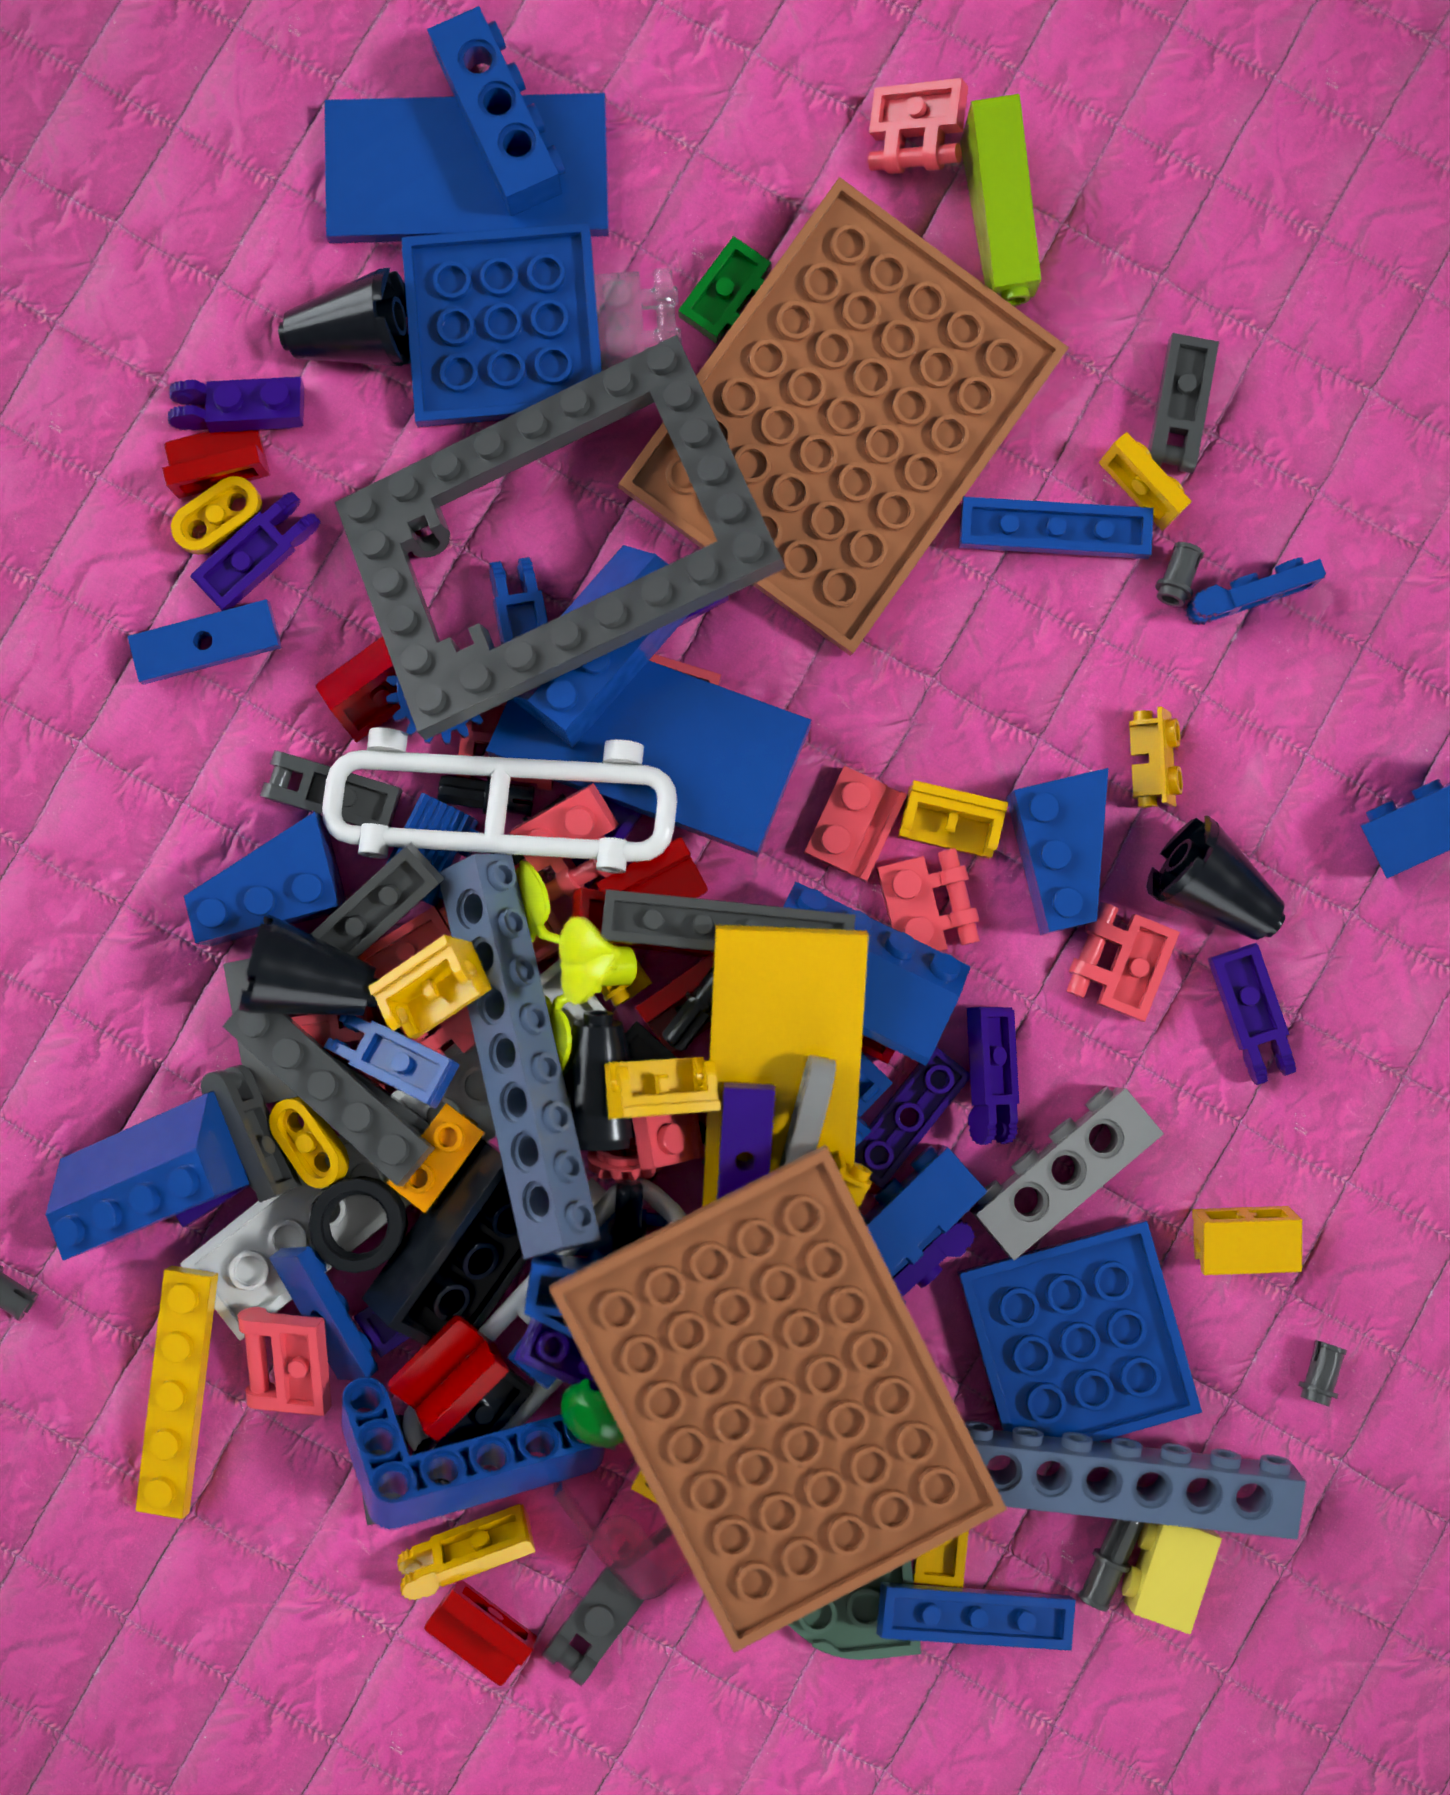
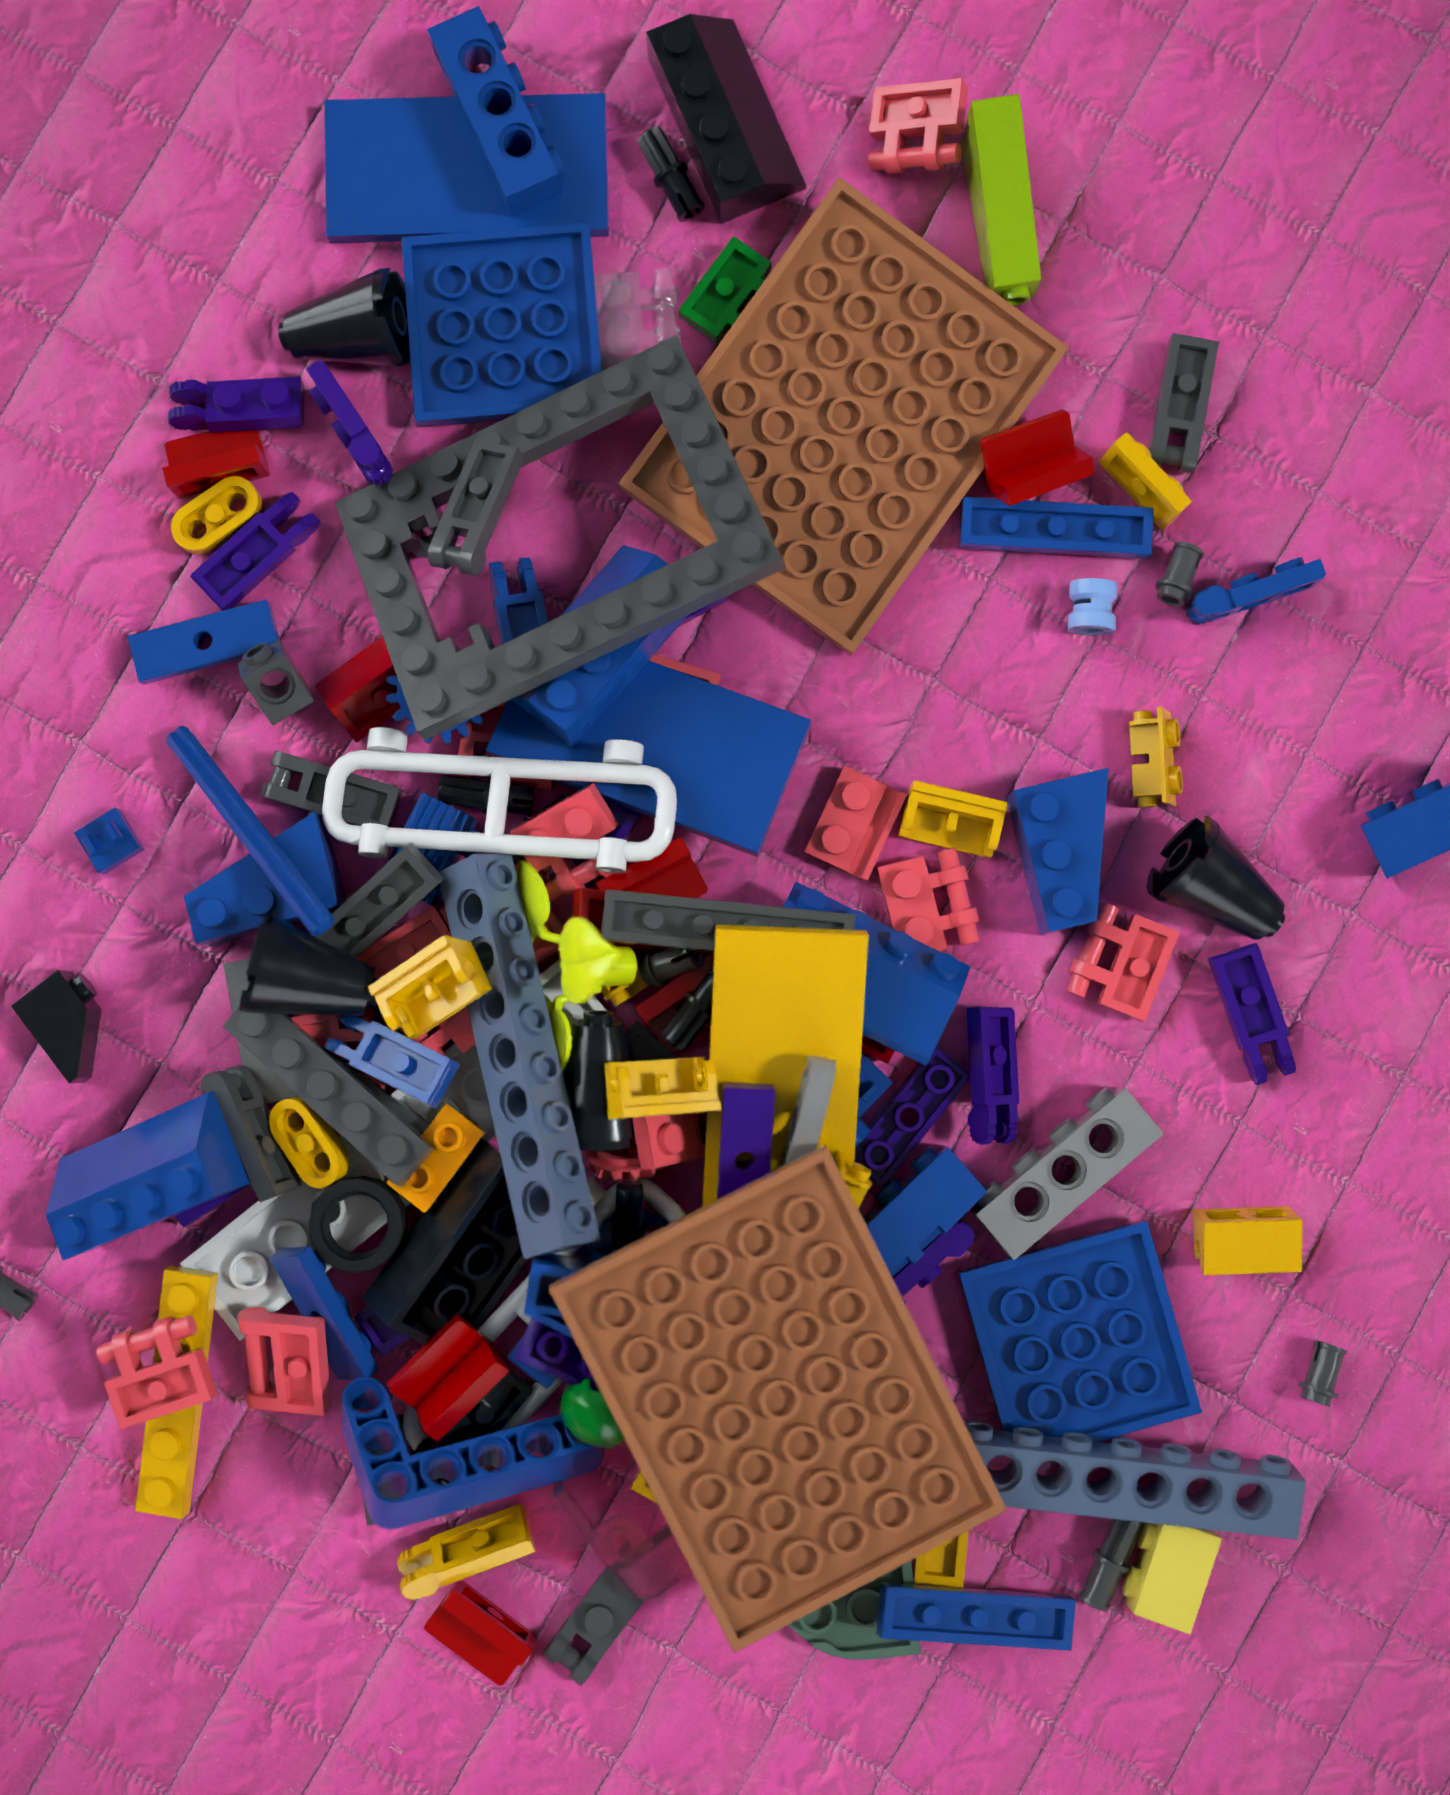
none -> black slope [11,970,102,1084]
none -> blue tile [74,807,145,875]
none -> coral plate [97,1315,218,1430]
none -> blue axle [166,726,334,936]
none -> dark grey brick [237,639,314,726]
none -> dark purple hinge [306,360,394,486]
none -> dark grey plate [428,439,524,576]
none -> black axle [638,126,705,222]
none -> dark grey pin [639,947,704,988]
none -> black slope [646,14,806,224]
none -> red panel [980,409,1095,506]
none -> light blue wheel [1067,578,1118,636]

